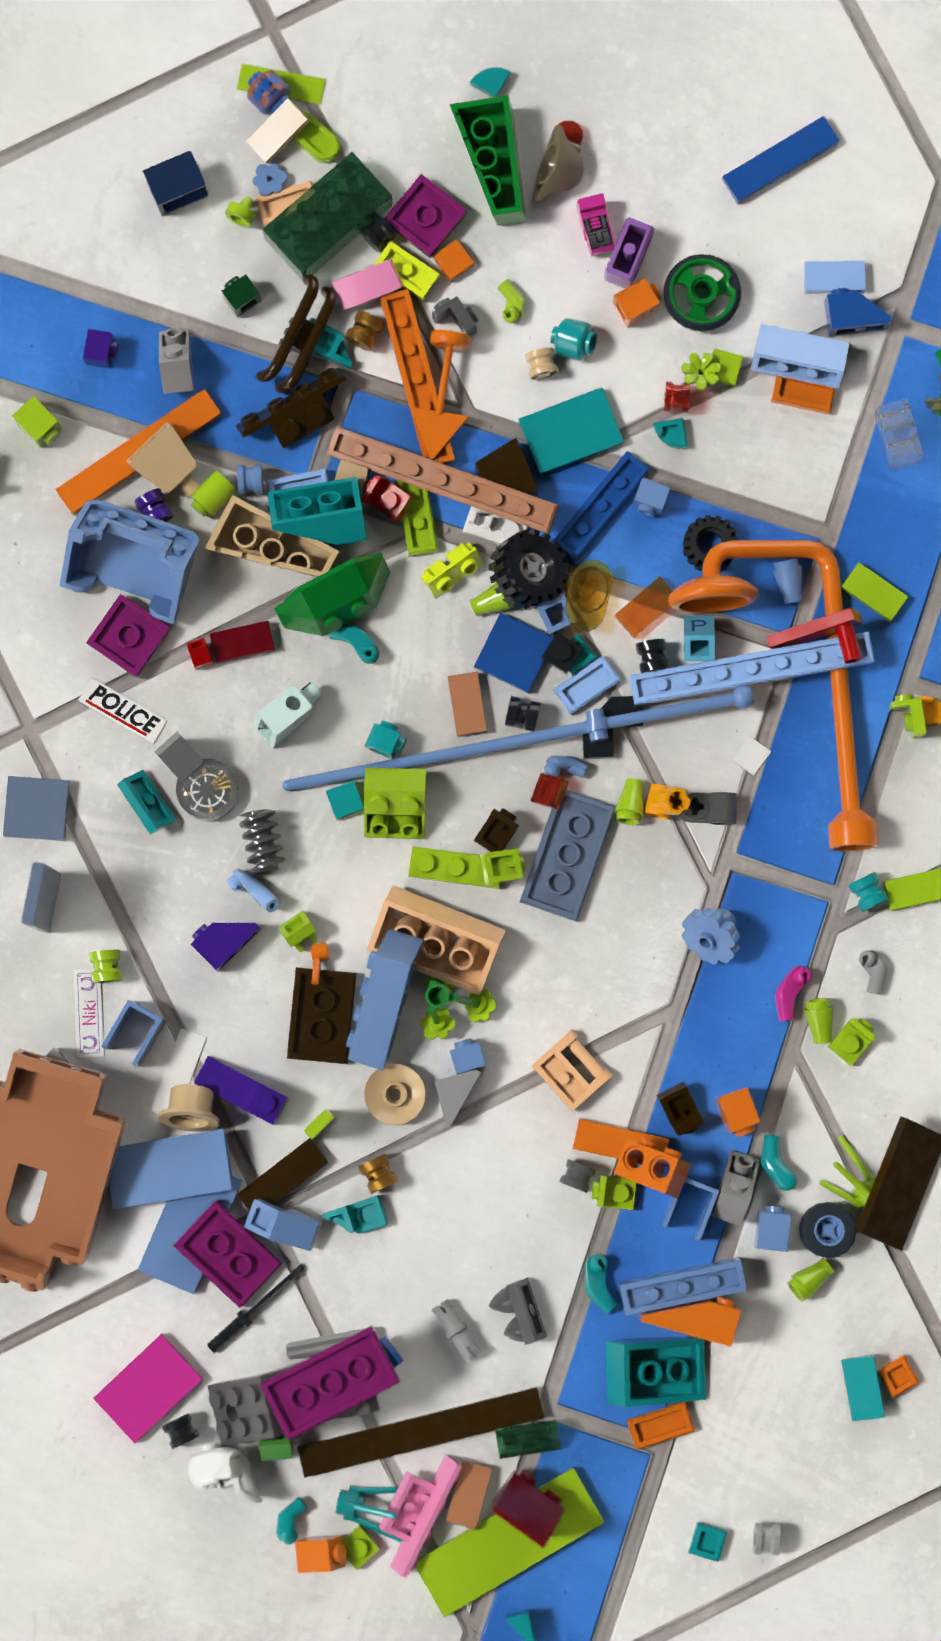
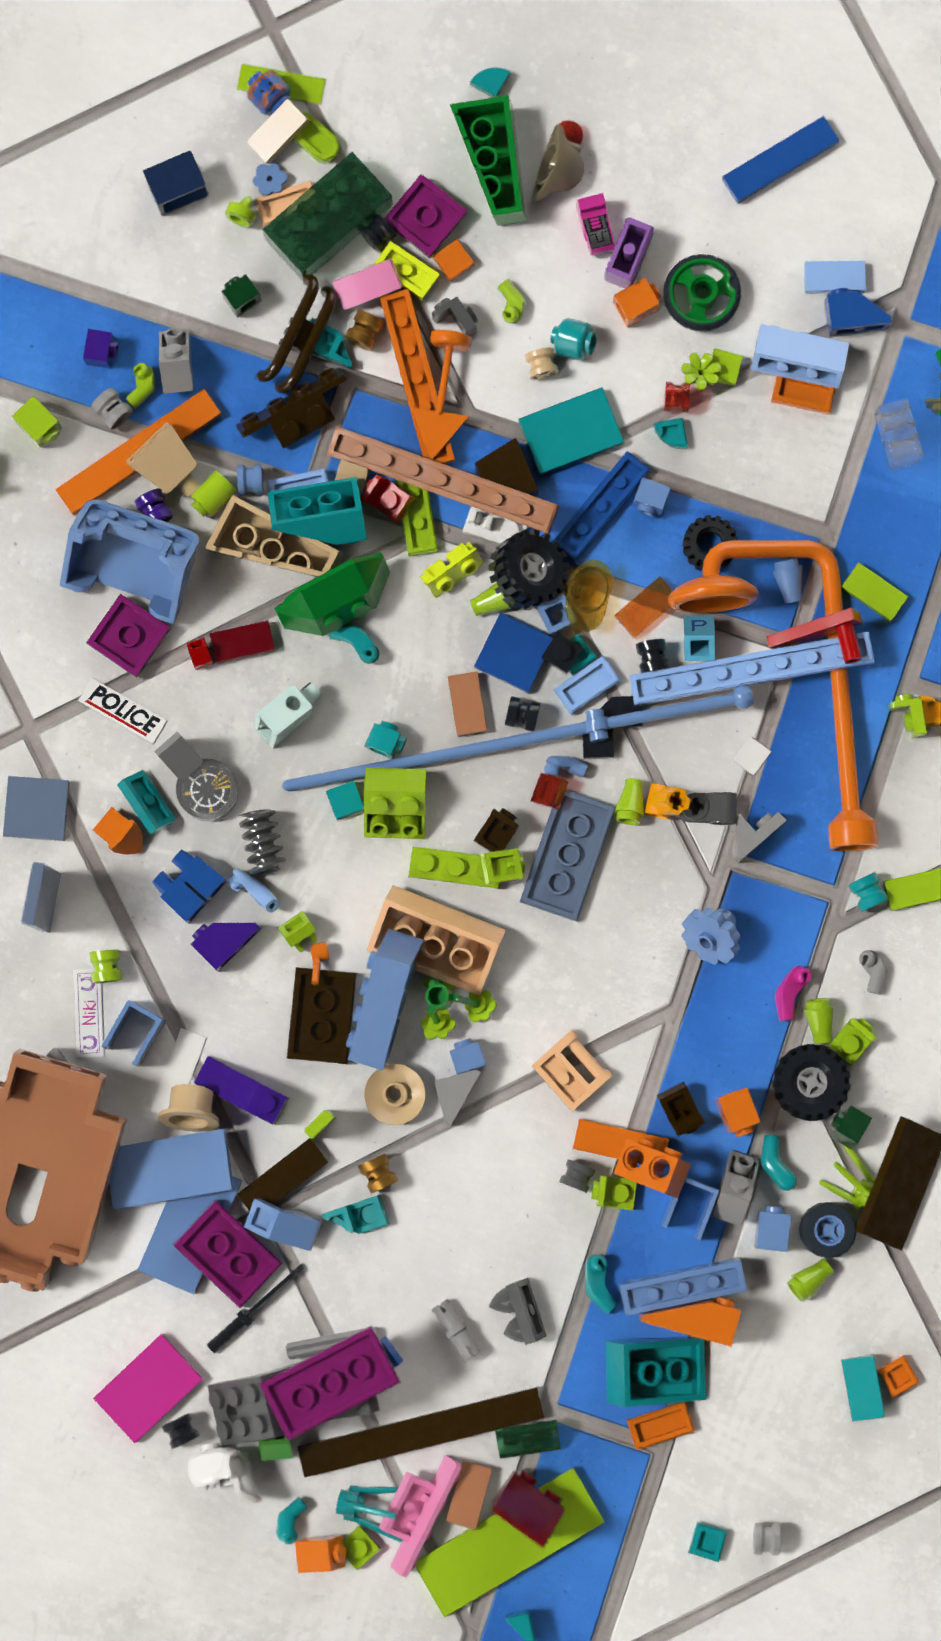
none -> light grey wheel [91,387,133,430]
none -> orange tile [93,807,143,855]
none -> lime arm [125,363,155,409]
none -> blue hips [152,849,227,924]
none -> light grey slope [734,811,787,863]
none -> black wheel [771,1044,851,1121]
none -> dark green plate [830,1105,872,1150]

